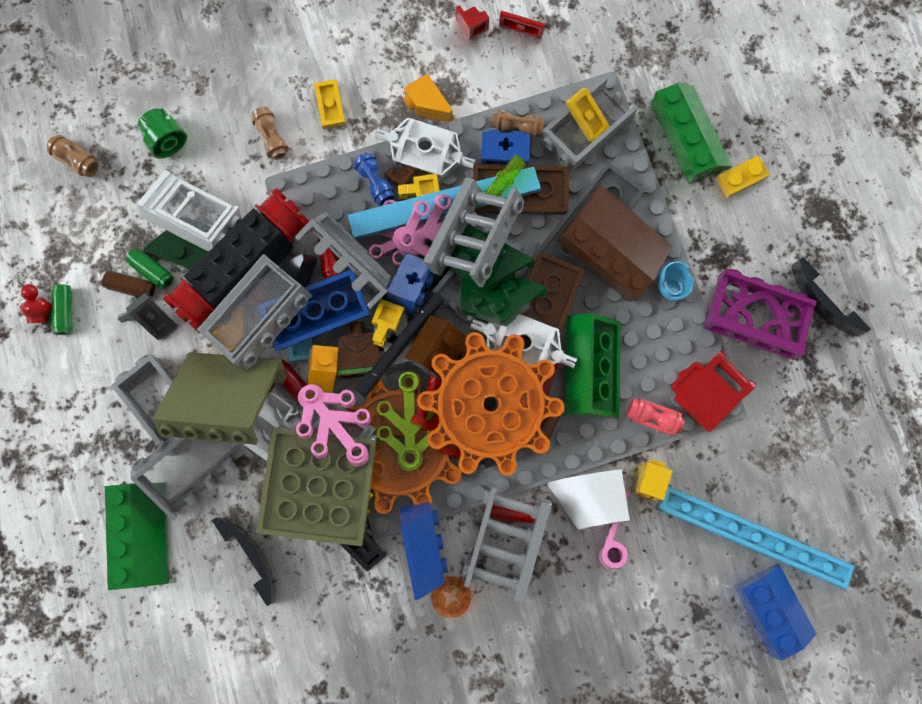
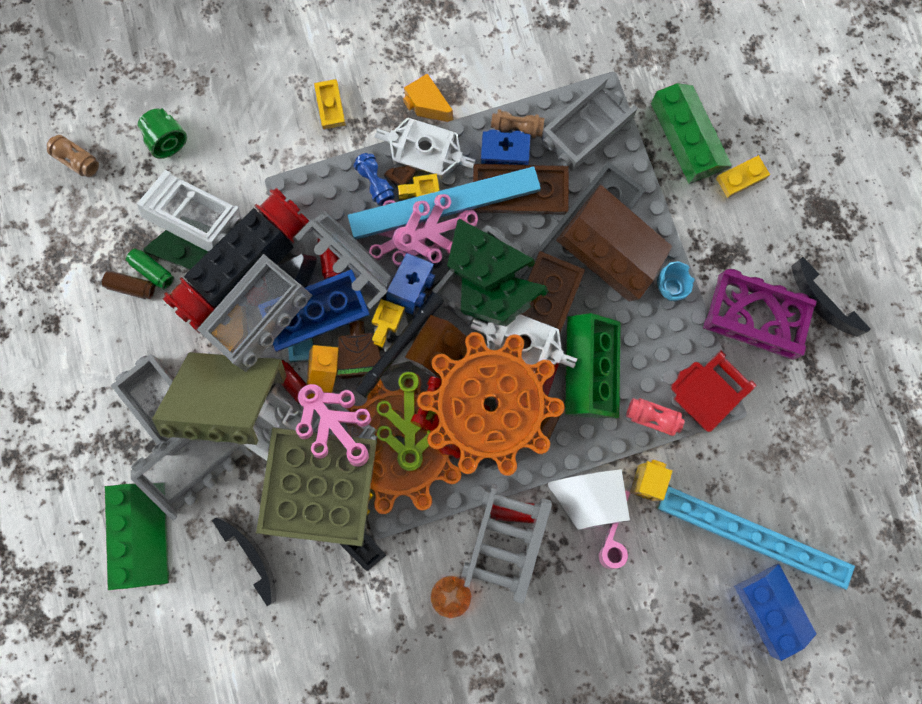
red animal [19,284,51,324] -> none
green piece [51,284,72,335] -> none
dark grey piece [117,293,177,340] -> none
medium nougat piece [251,107,289,160] -> none
blue slope [400,502,448,600] -> none
light grey fence [423,177,524,287] -> none
red panel [456,5,489,40] -> none
clear neon green pin [484,155,526,197] -> none
red slope [499,10,546,39] -> none
yellow plate [565,88,610,142] -> none

